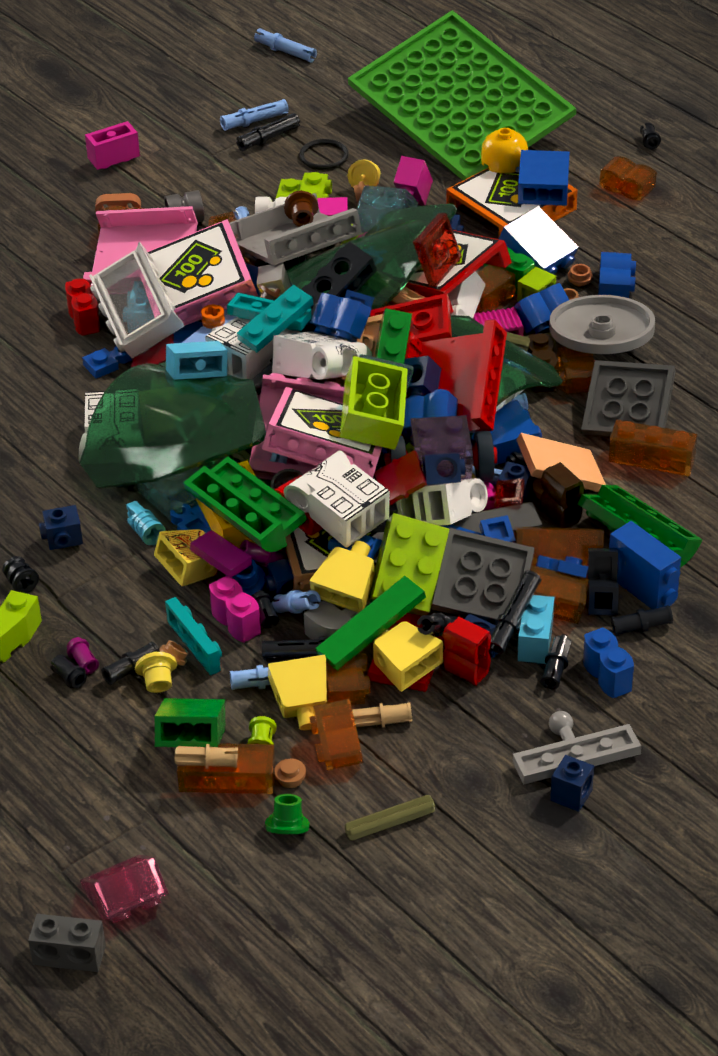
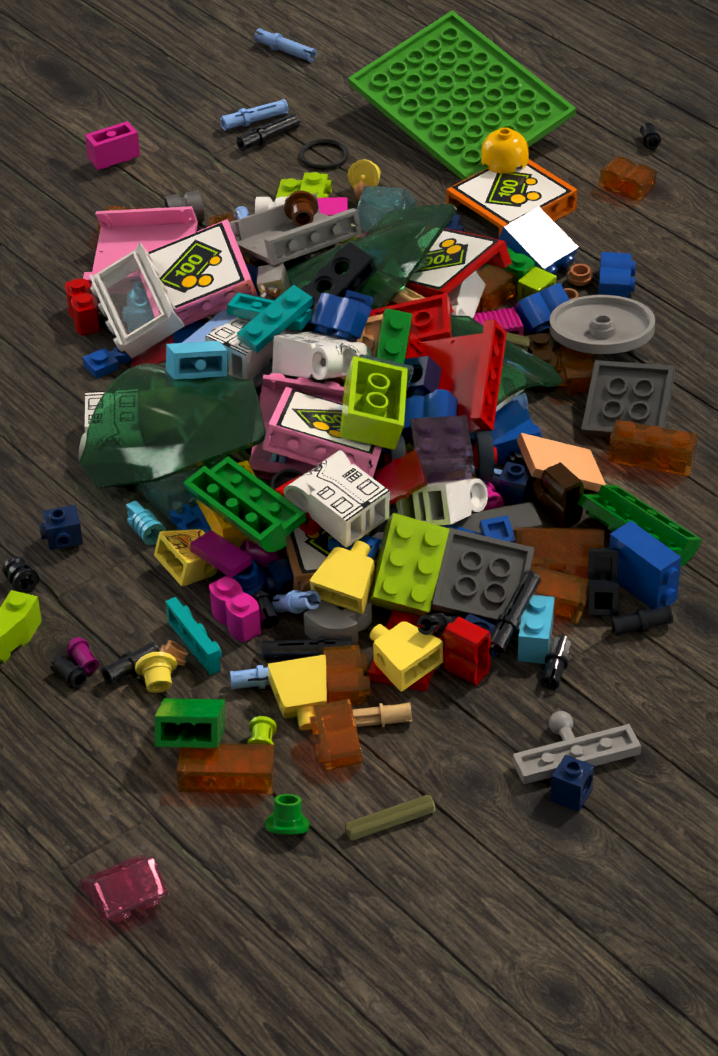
dark grey brick [28,914,106,972] -> none
nougat beam [95,193,141,212] -> none
tan axle [175,744,238,769] -> none
orange bush [201,304,225,329] -> none
medium nougat plate [275,759,306,788] -> none
green tile [316,576,426,670] -> none
dark pink brick [393,156,433,207] -> none
clear red tile [413,213,462,287] -> none
dark blue brick [422,452,465,485] -> none
clear red slope [494,478,525,507] -> none
blue brick [518,150,570,206] -> none
blue plate [536,555,588,579] -> none
blue brick [583,627,634,698] -> none

